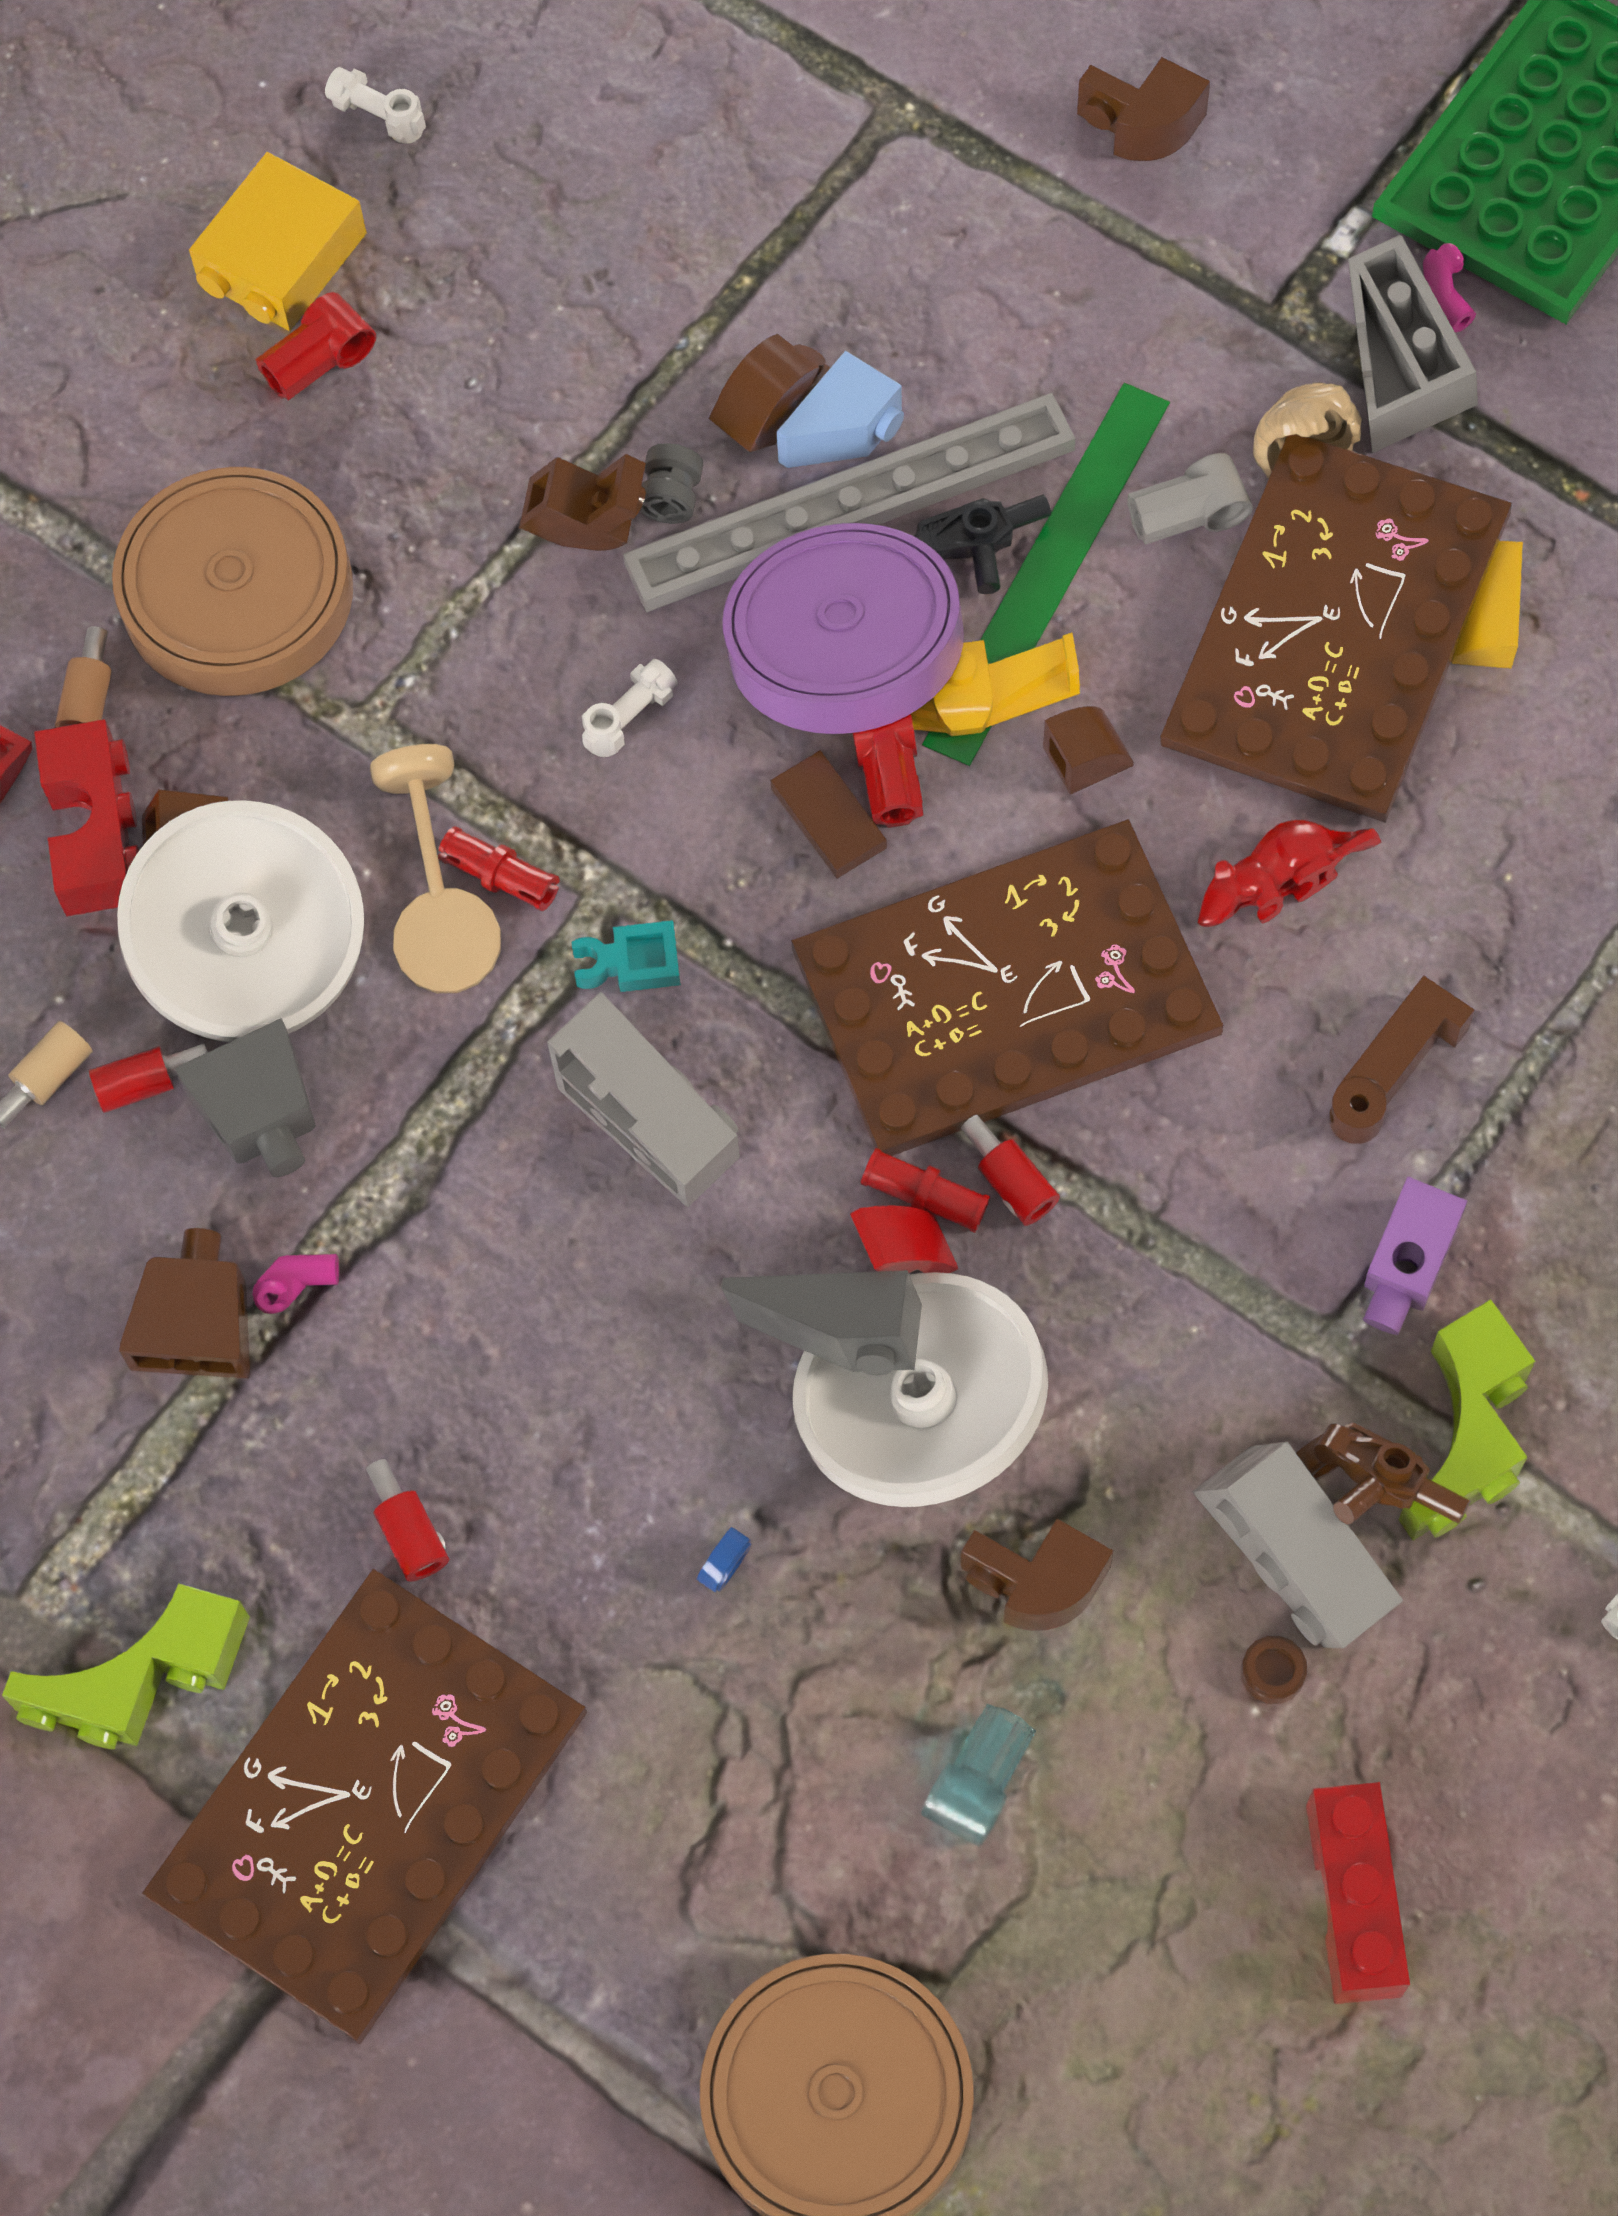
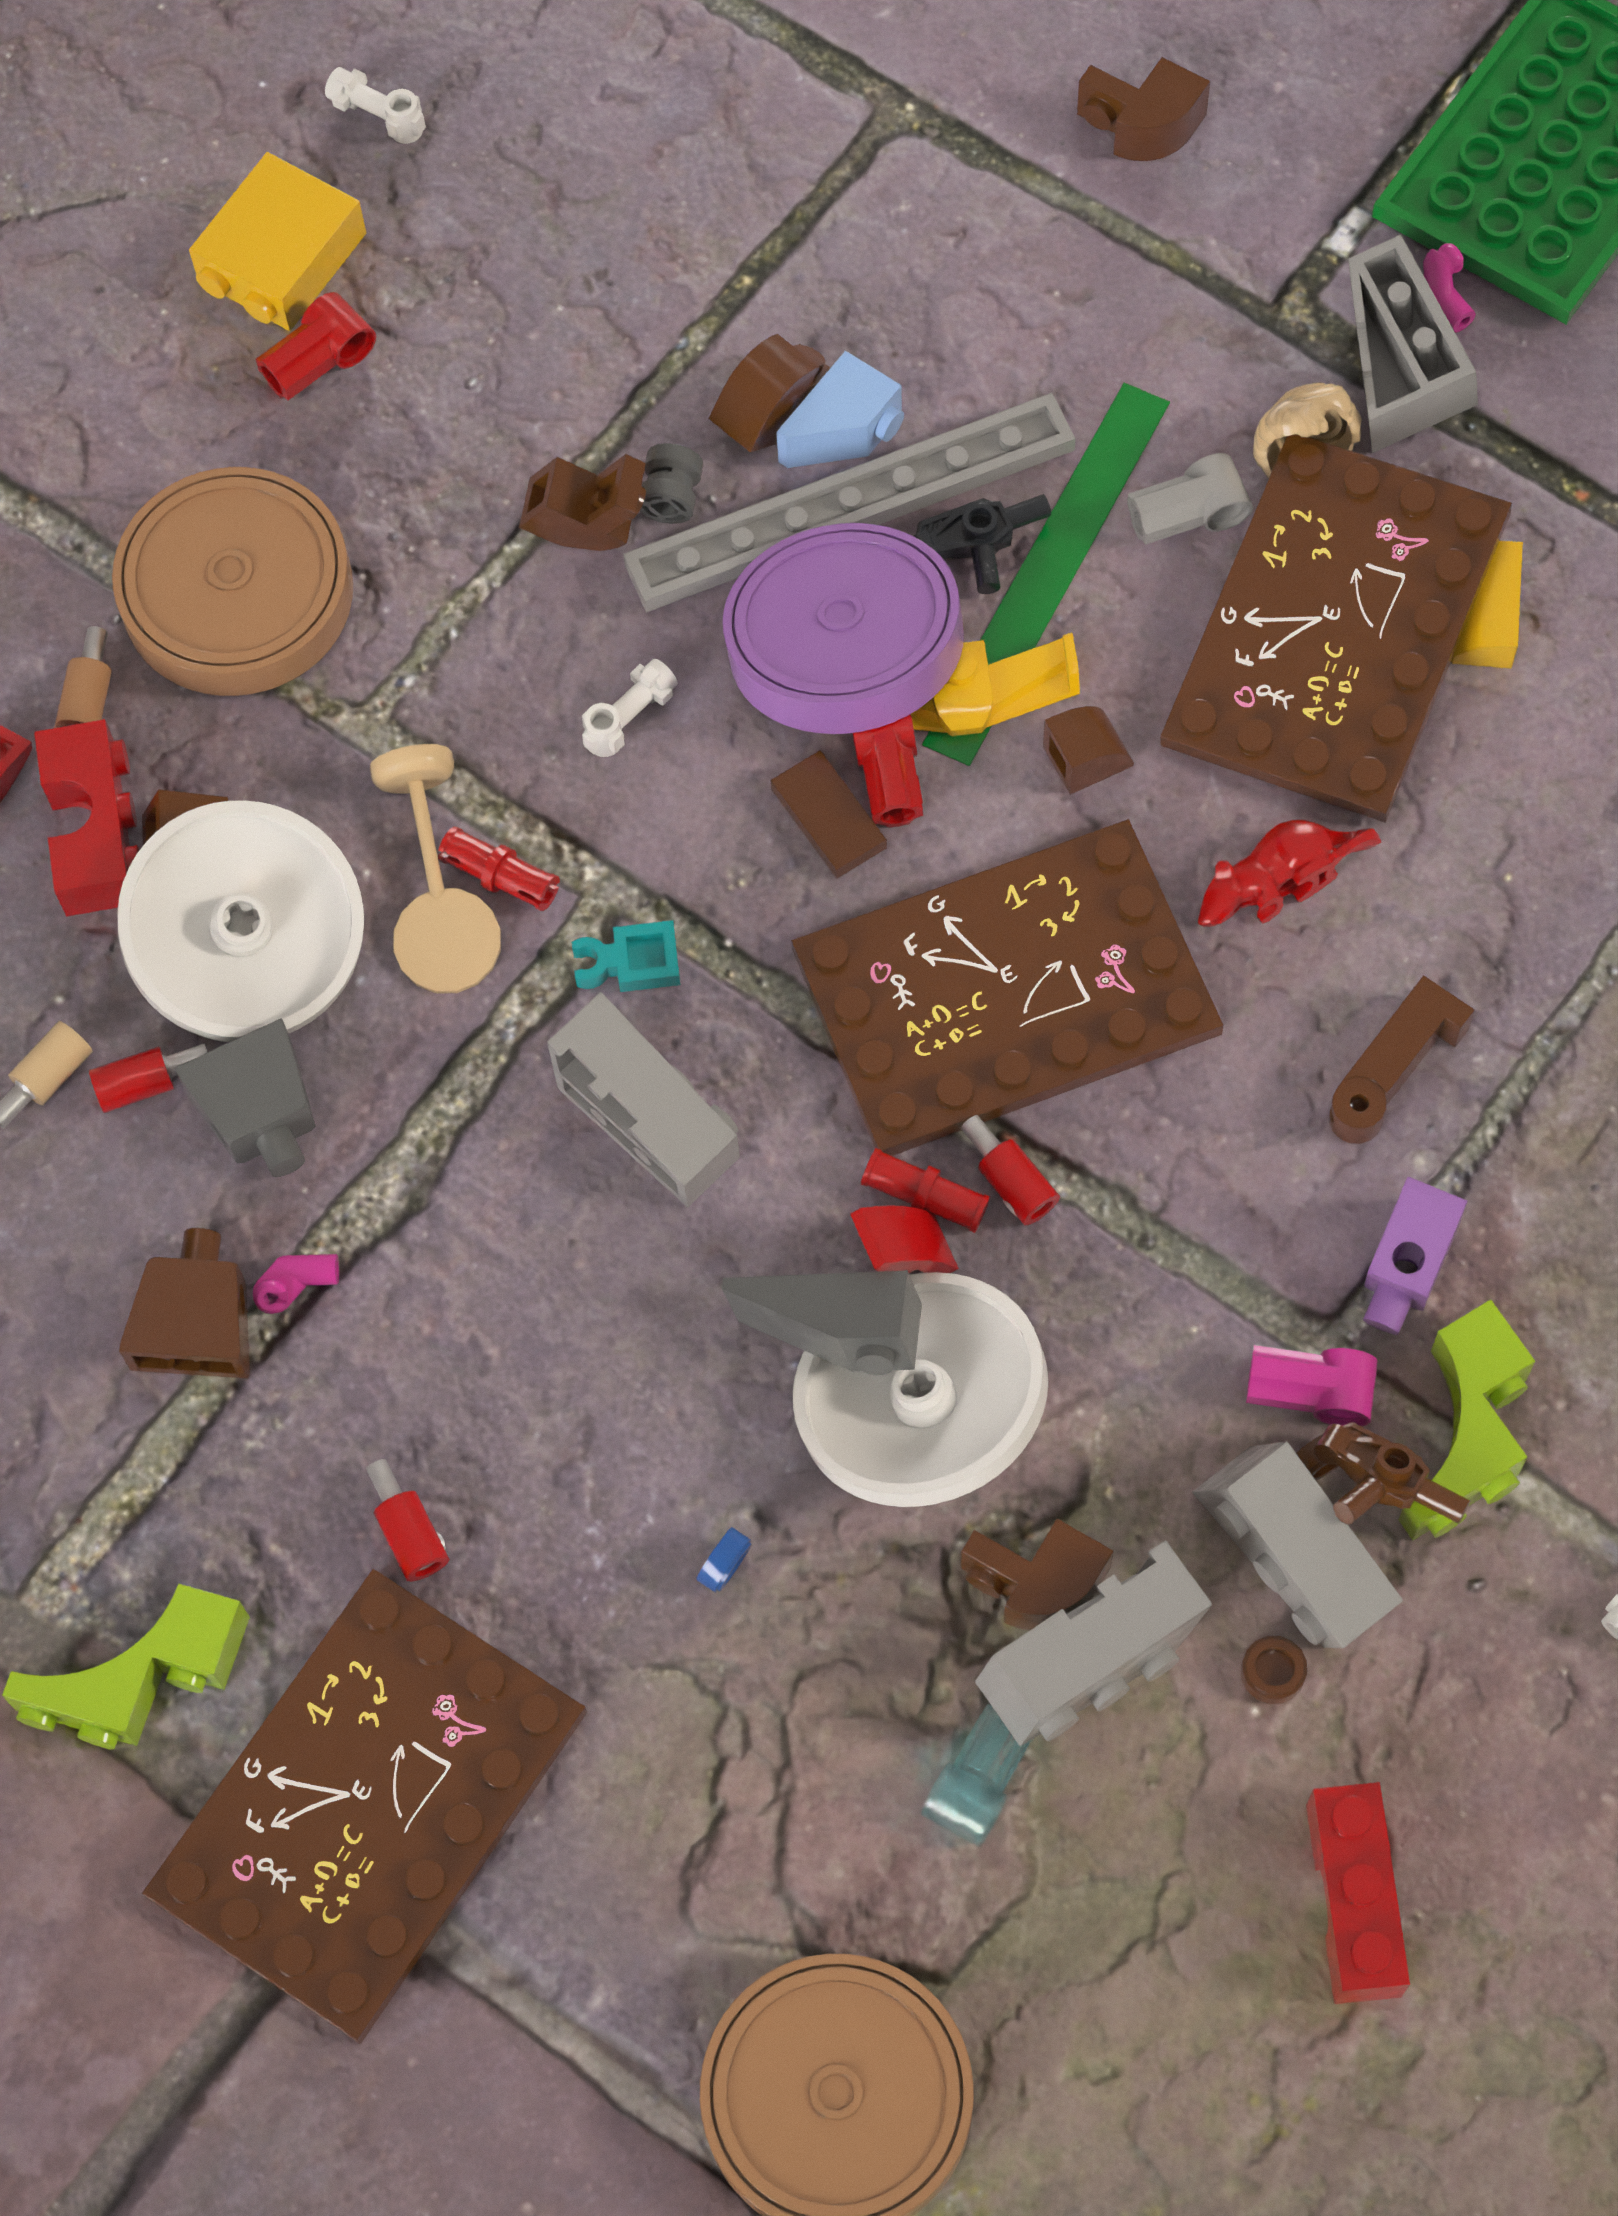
none -> light grey wedge [975,1540,1212,1746]
none -> dark pink piece [1246,1345,1378,1426]

